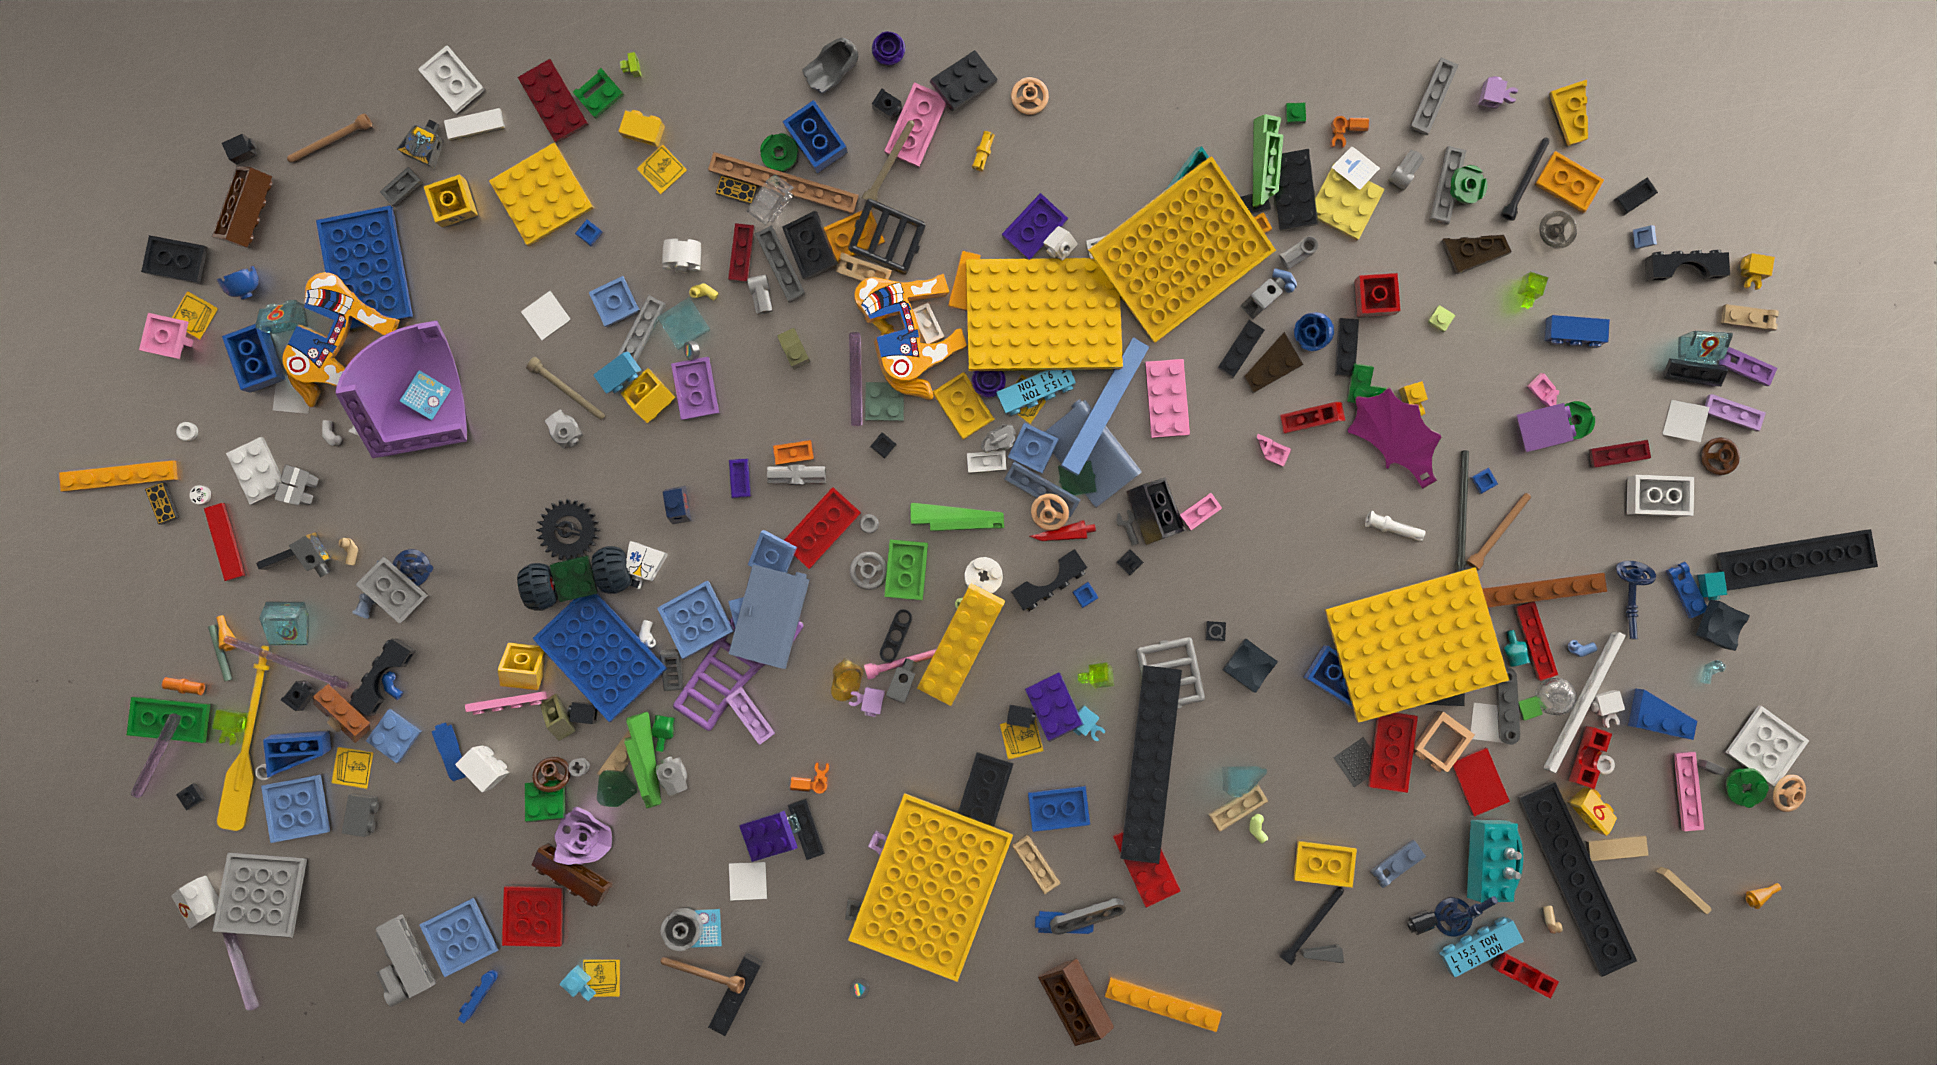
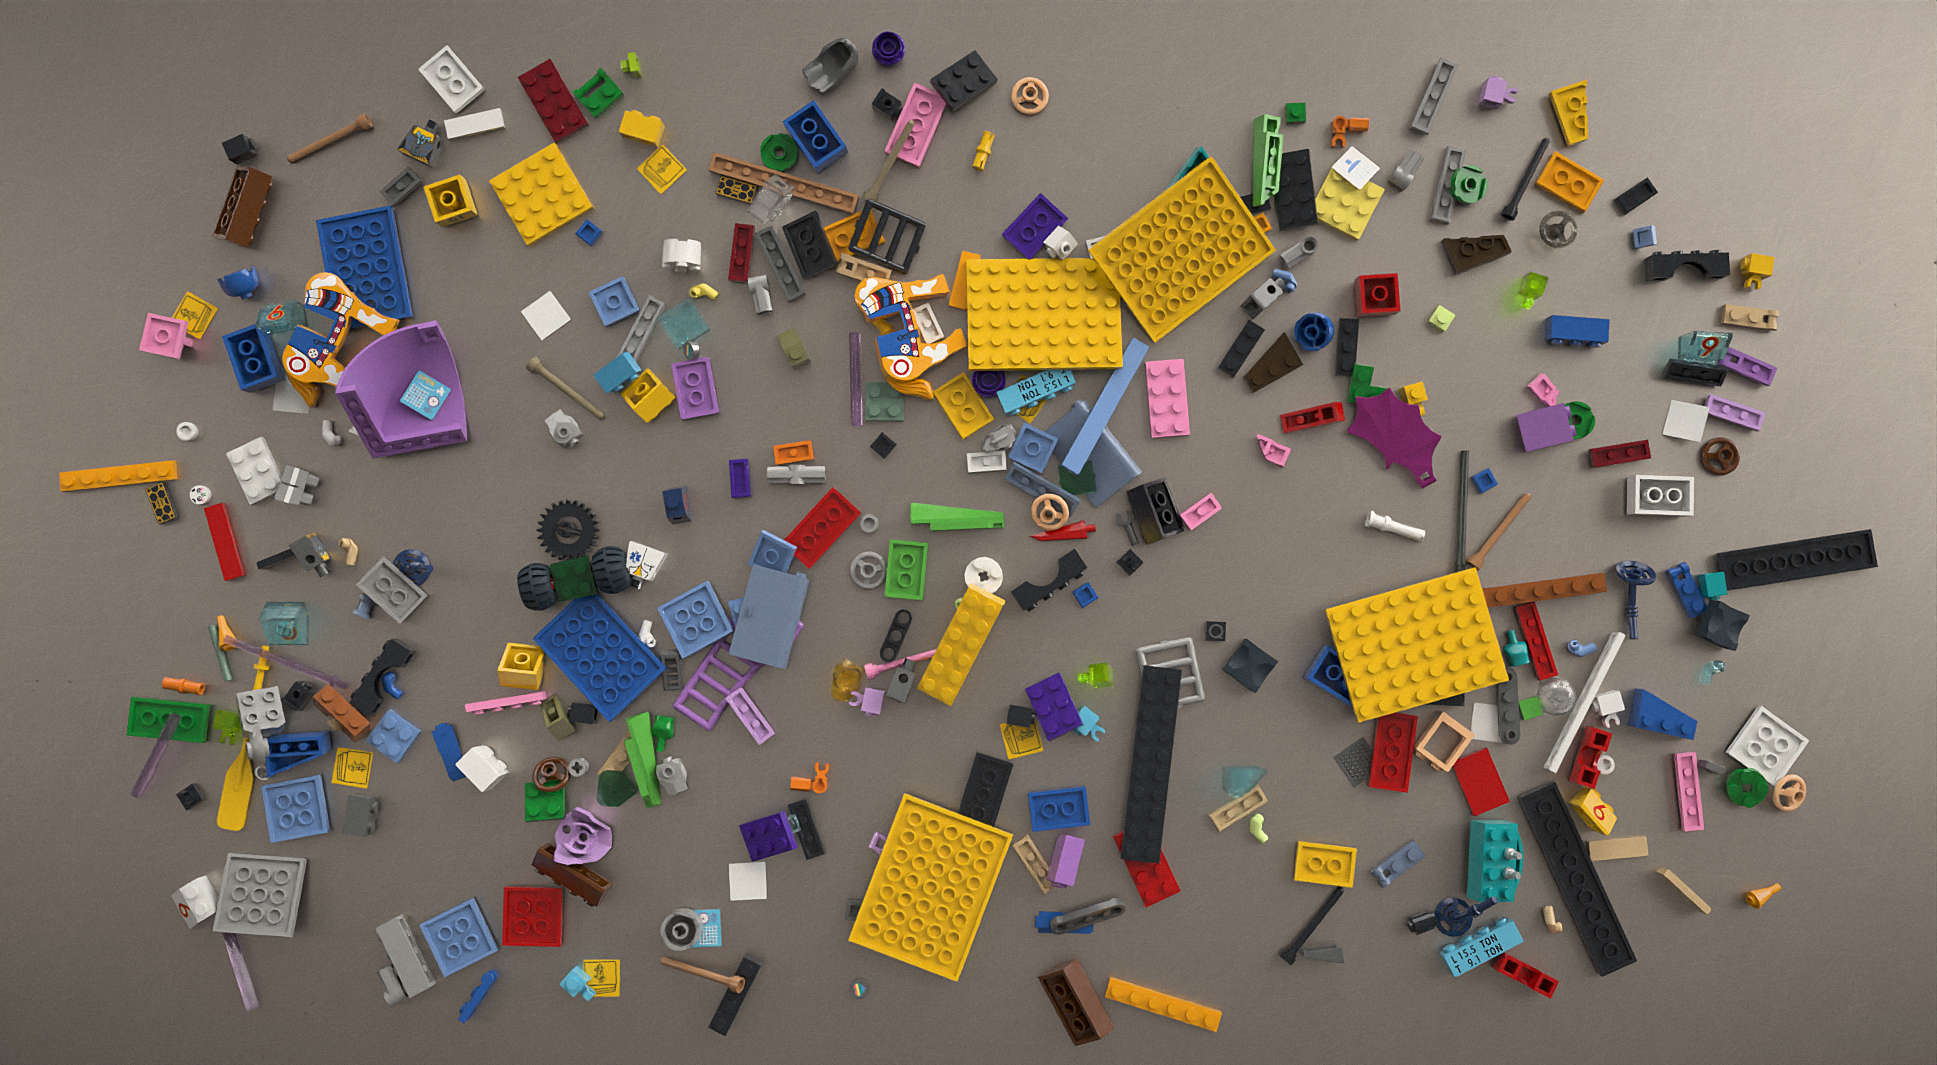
black plate [141,235,208,284] -> none
none -> light grey brick [236,686,285,764]
none -> medium lavender brick [1046,835,1085,889]

